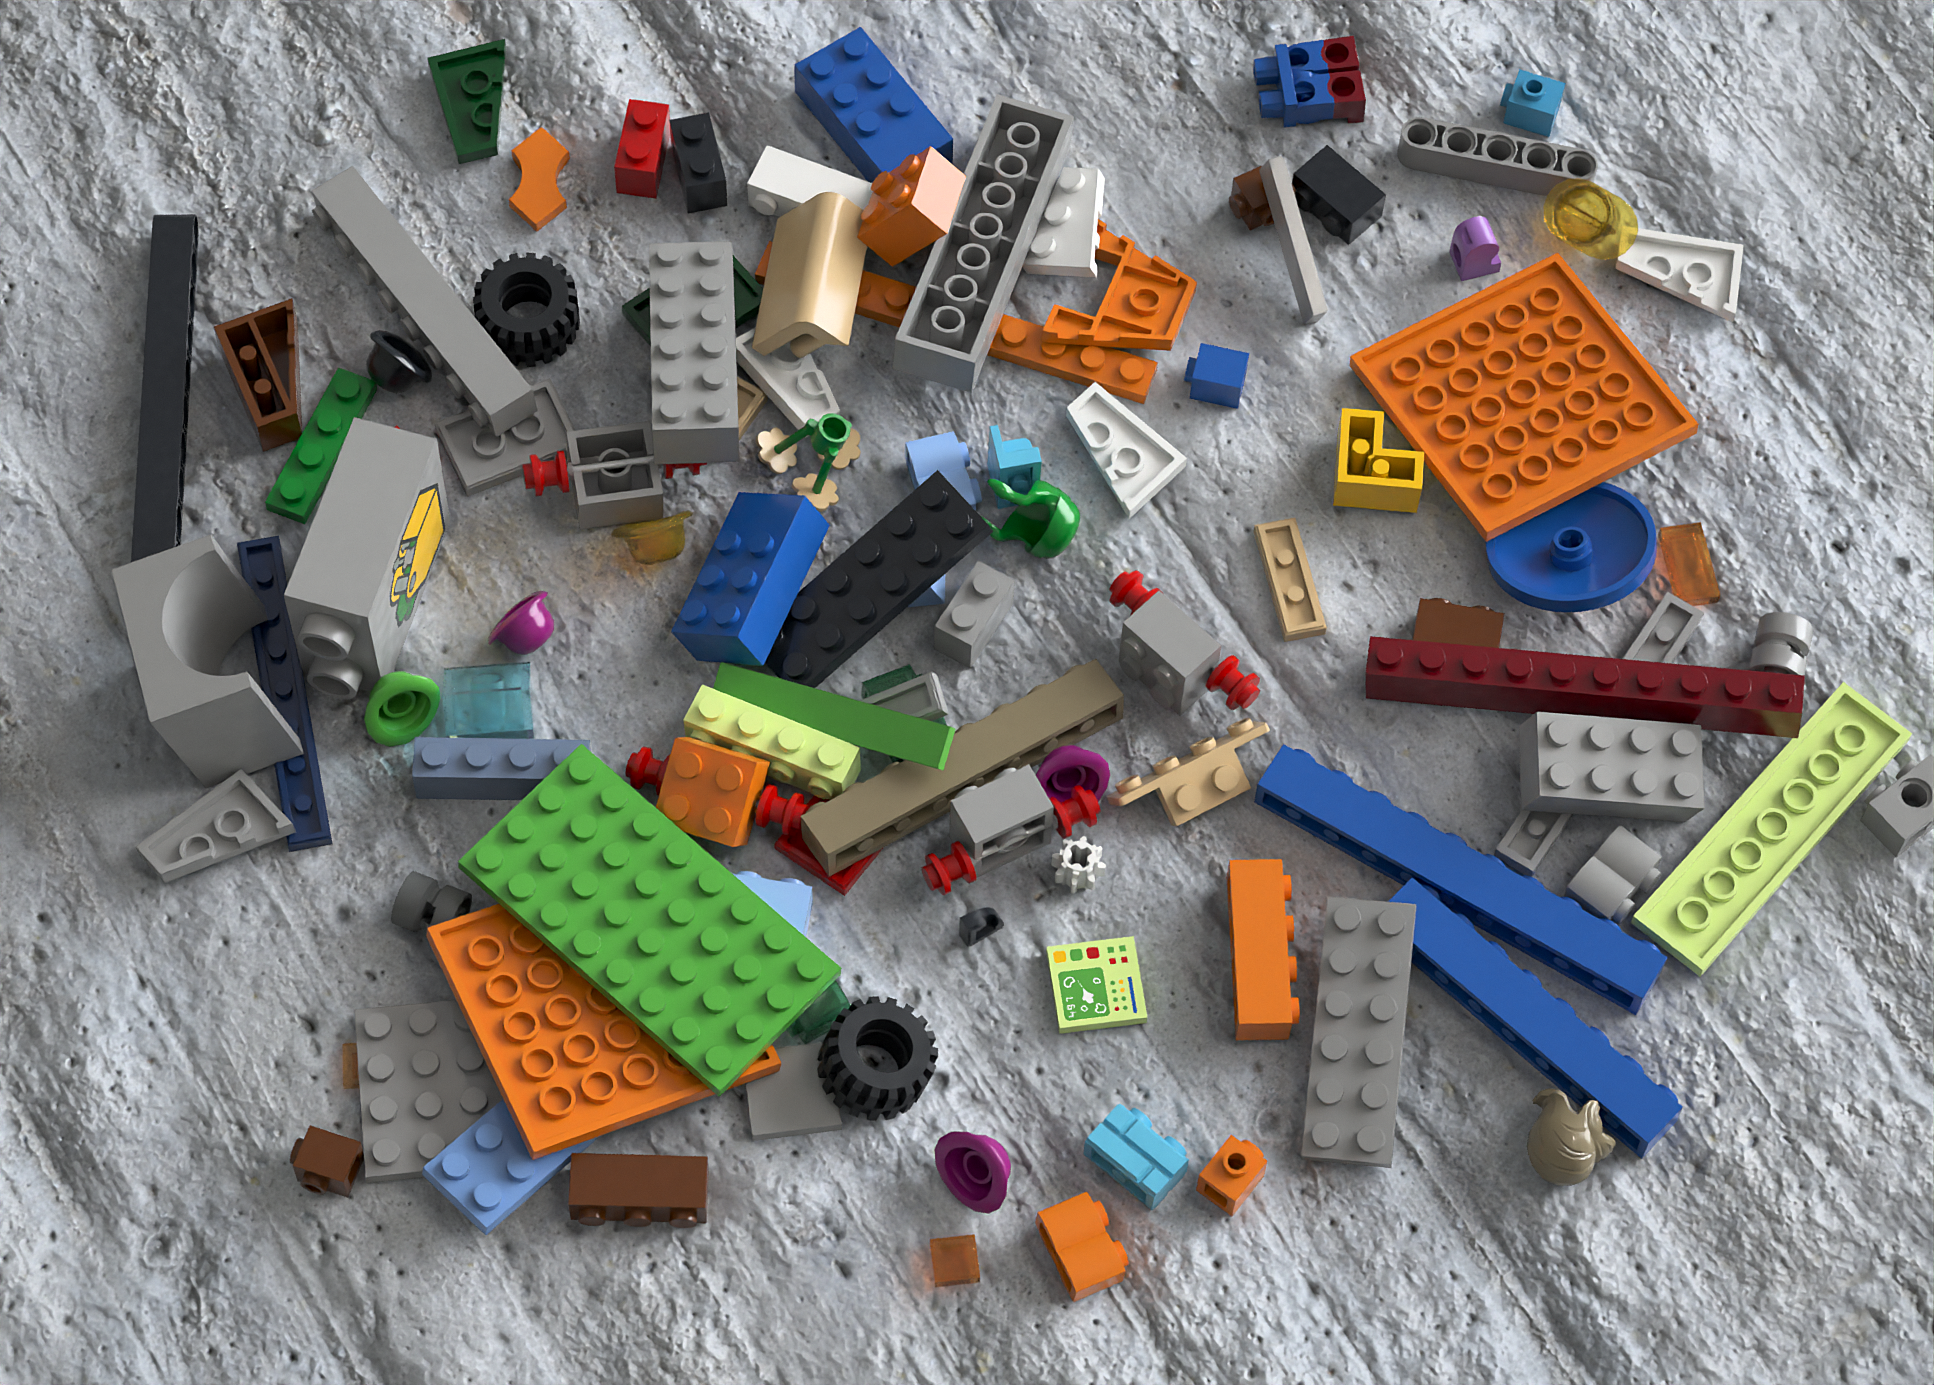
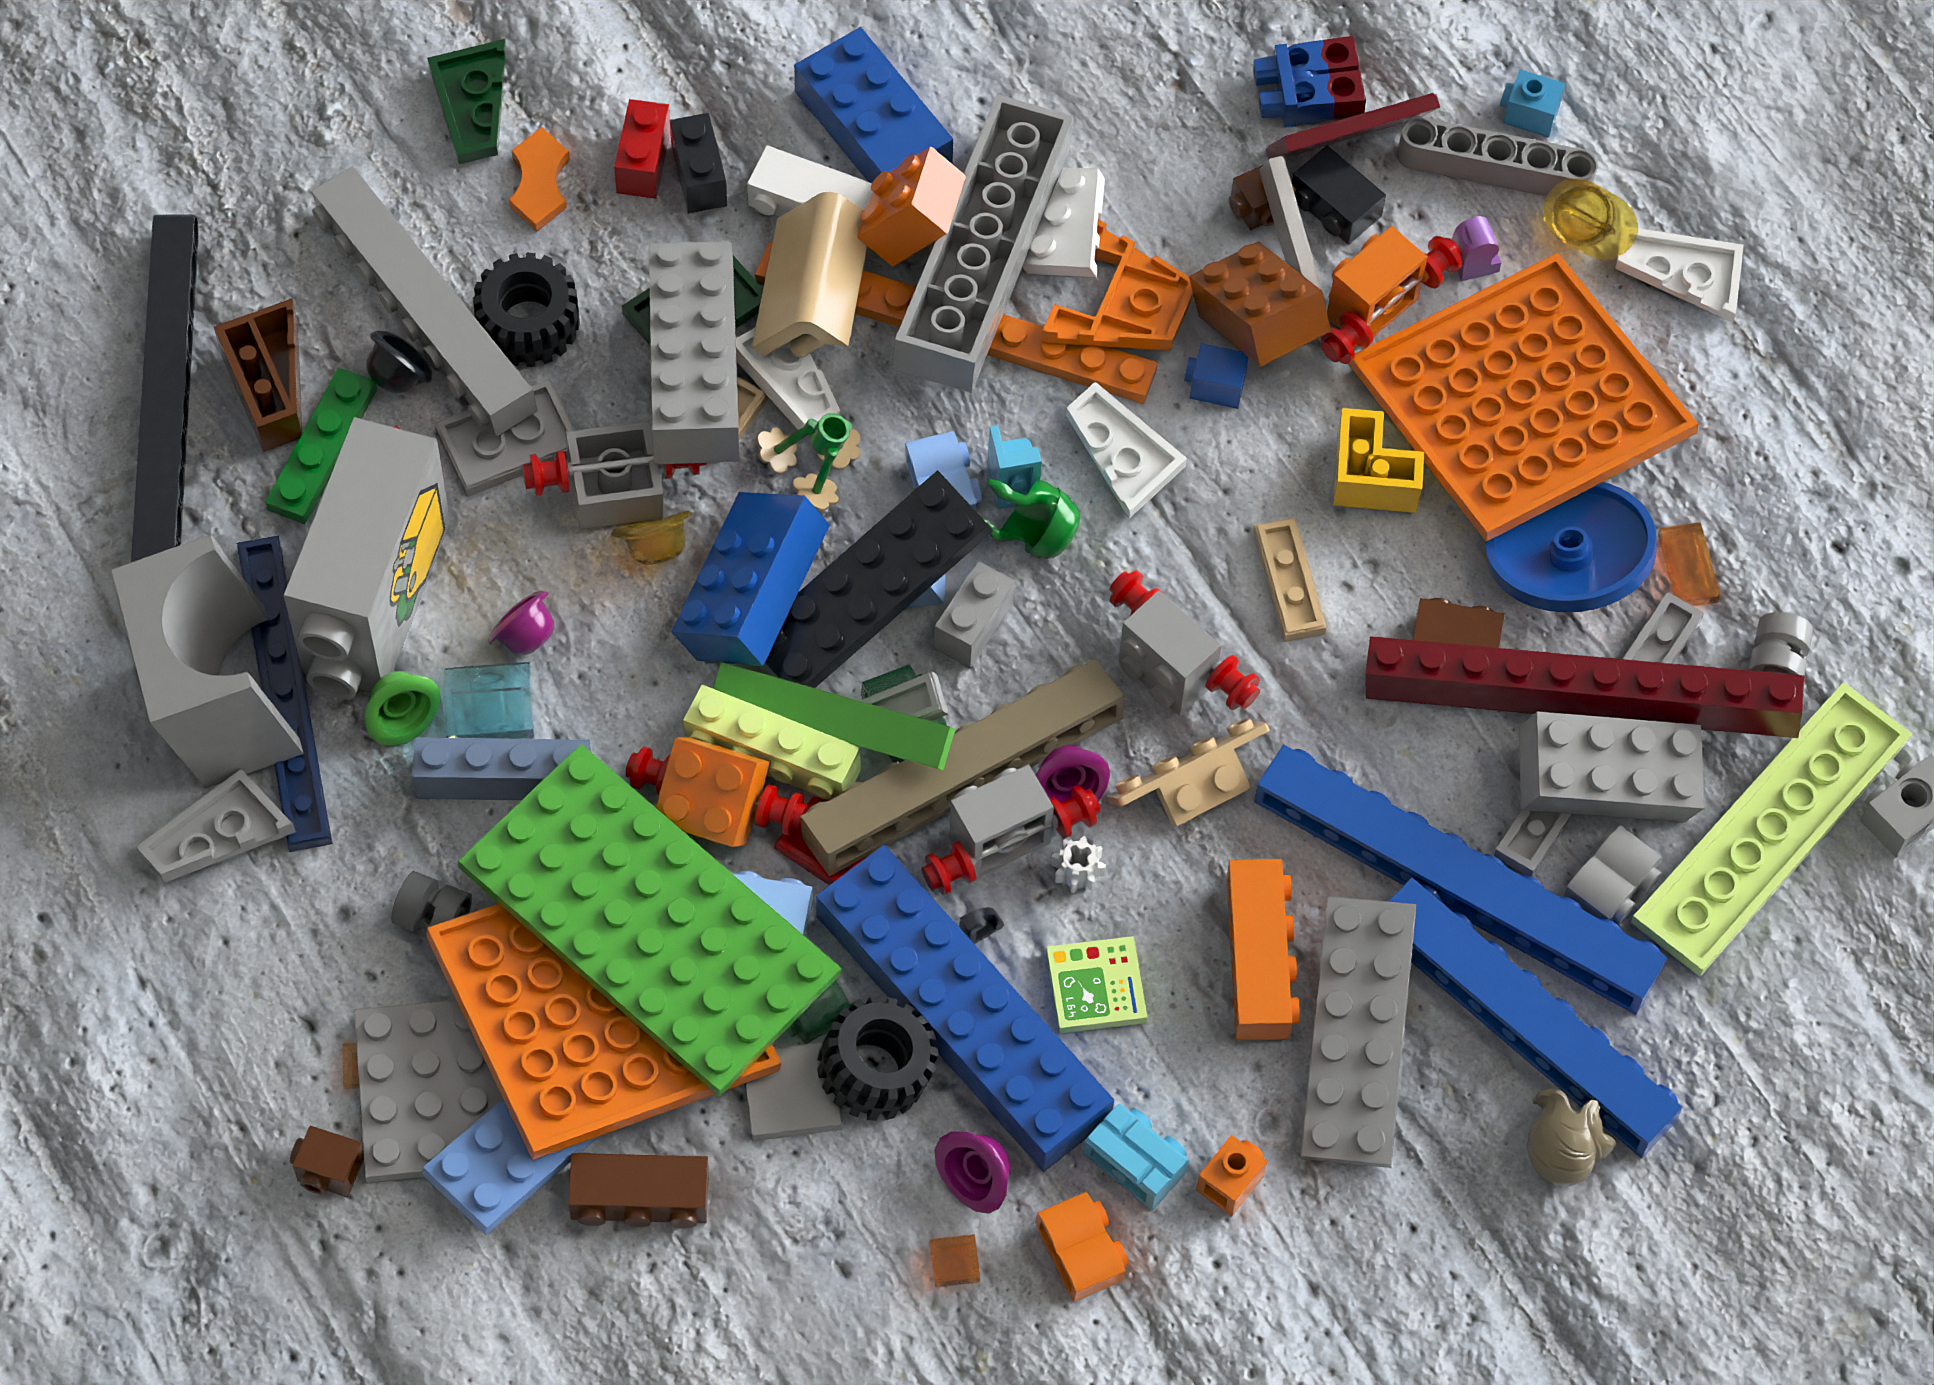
none -> blue brick [816,844,1114,1172]
none -> dark orange brick [1189,241,1331,367]
none -> dark red tile [1266,93,1440,159]
none -> orange brick [1321,226,1462,364]

